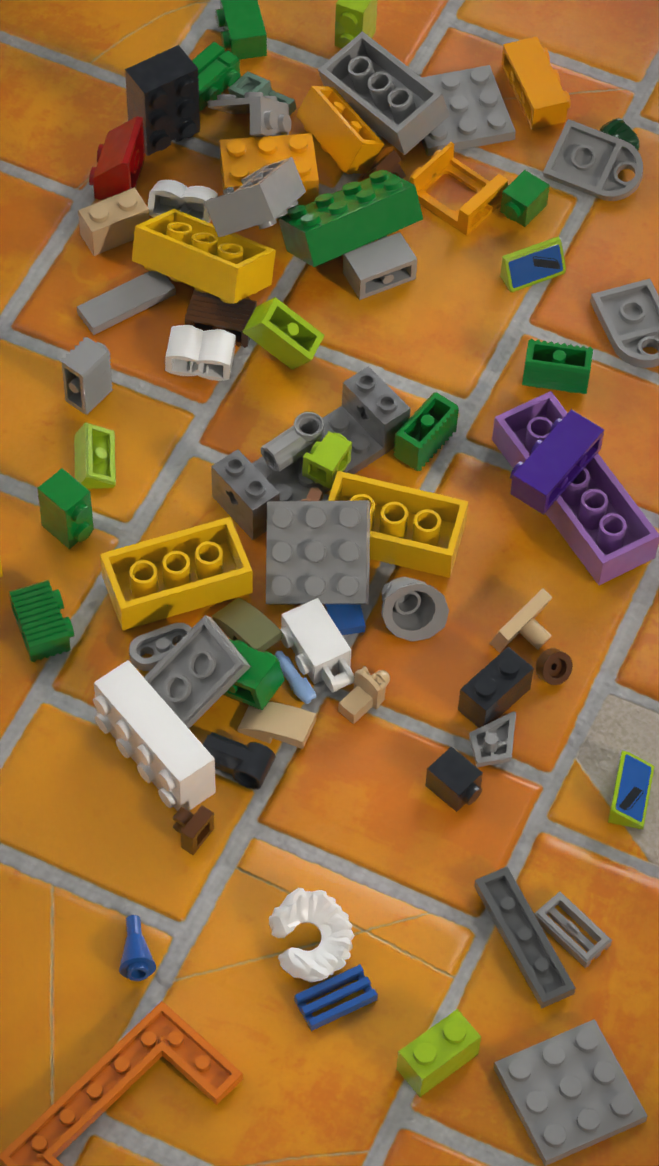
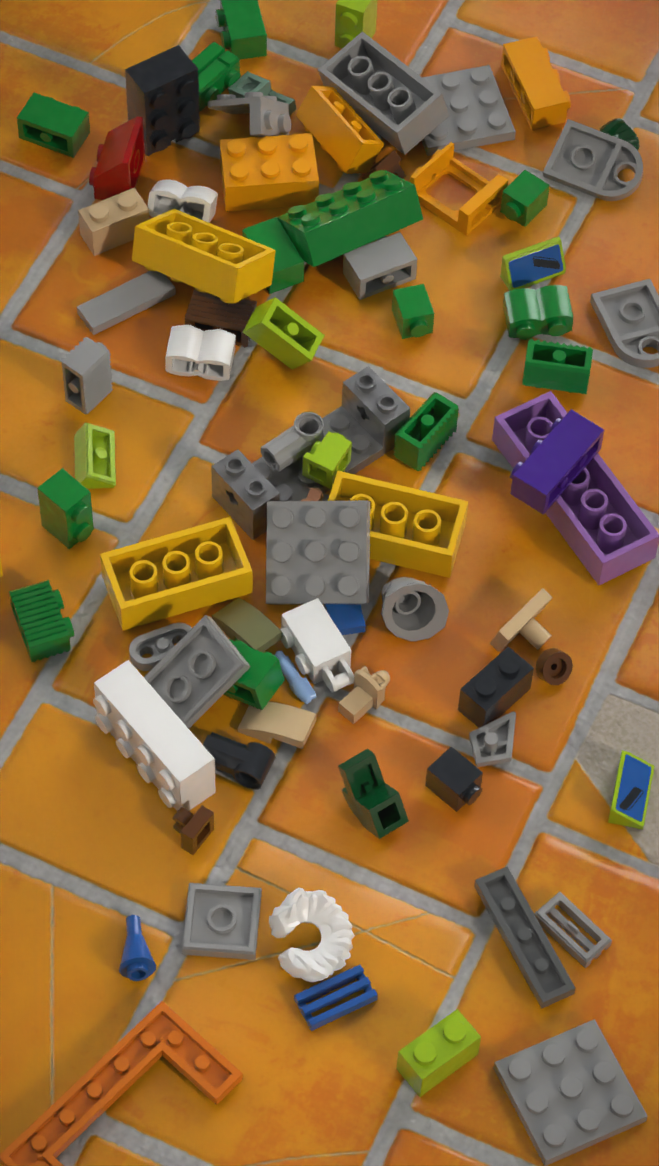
light grey wedge [204,157,306,237] -> none
none -> green brick [17,93,90,158]
none -> light grey tile [182,883,262,960]
none -> green brick [242,217,304,294]
none -> dark green brick [338,749,409,839]
none -> green brick [392,284,435,339]
none -> green brick [503,285,574,340]

